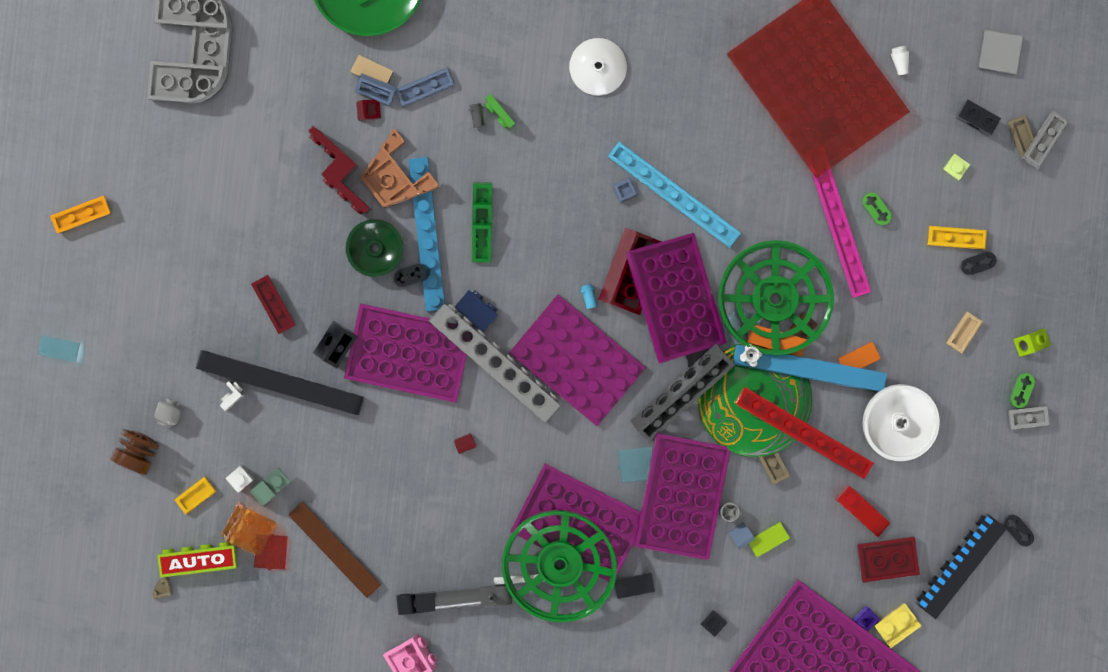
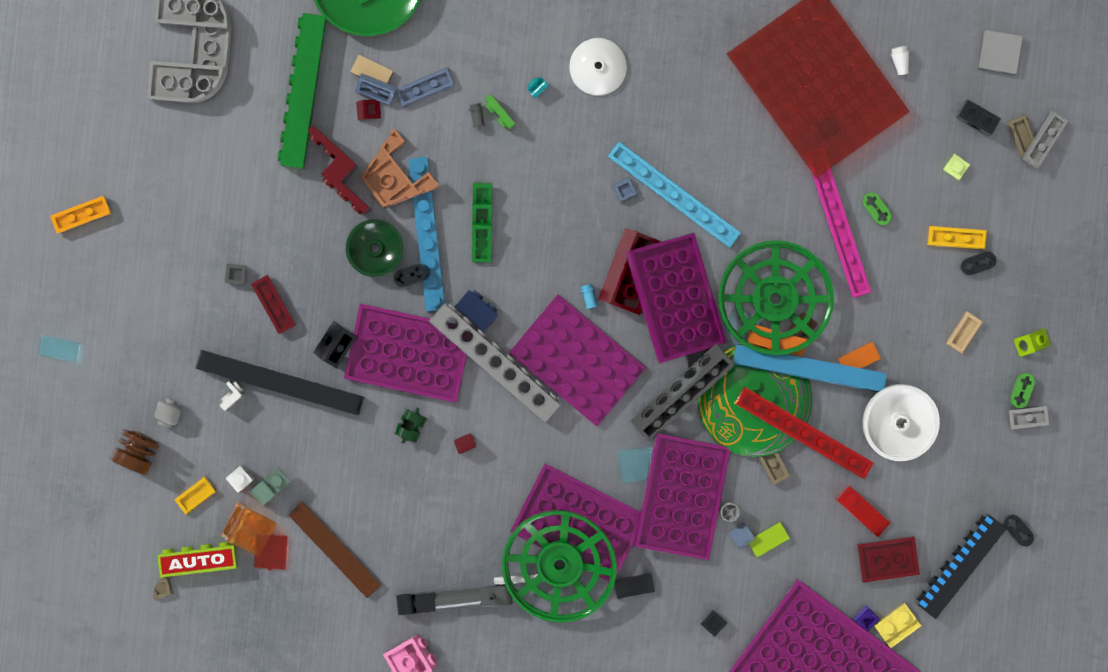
white plate [740,344,762,367] -> none
none -> dark grey plate [225,263,247,285]
none -> green brick [277,13,327,169]
none -> dark green wheel [394,407,427,444]
none -> teal plate [528,77,549,99]

